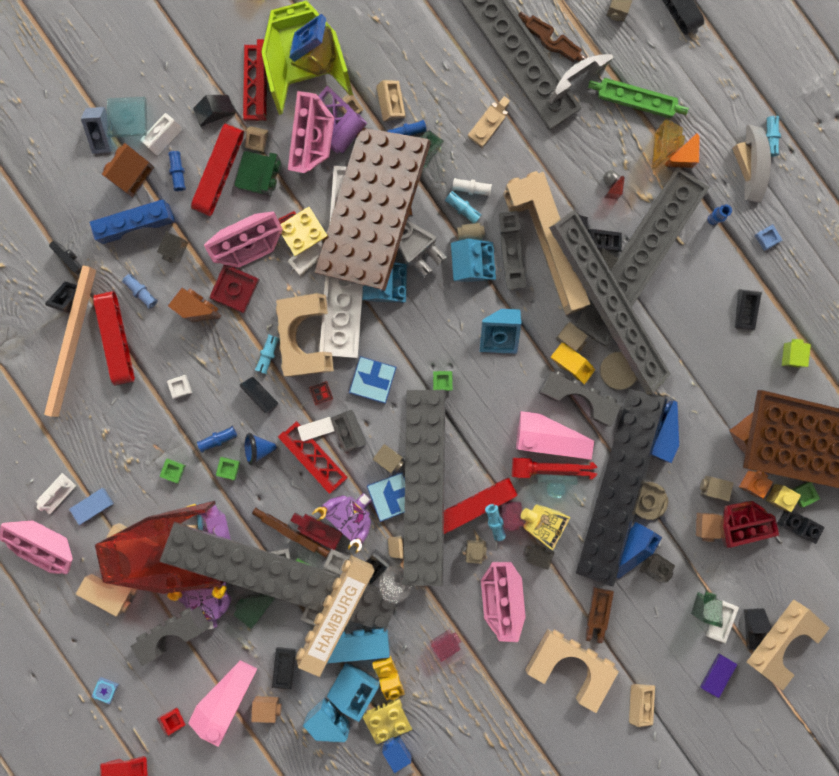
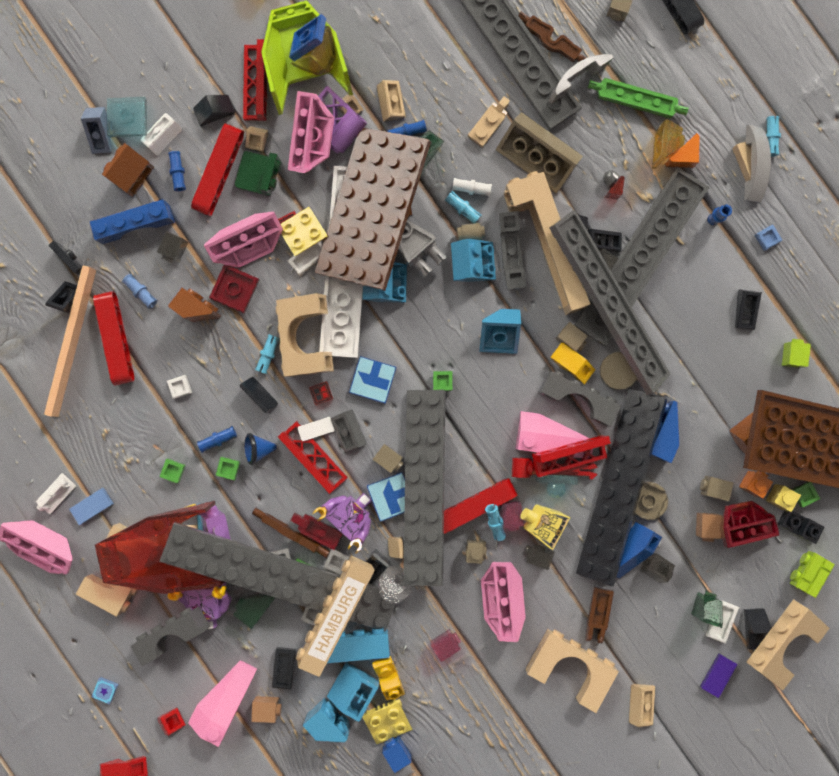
none -> dark tan slope [496,112,583,193]
none -> red fence [532,435,611,477]
none -> lime brick [789,551,835,598]

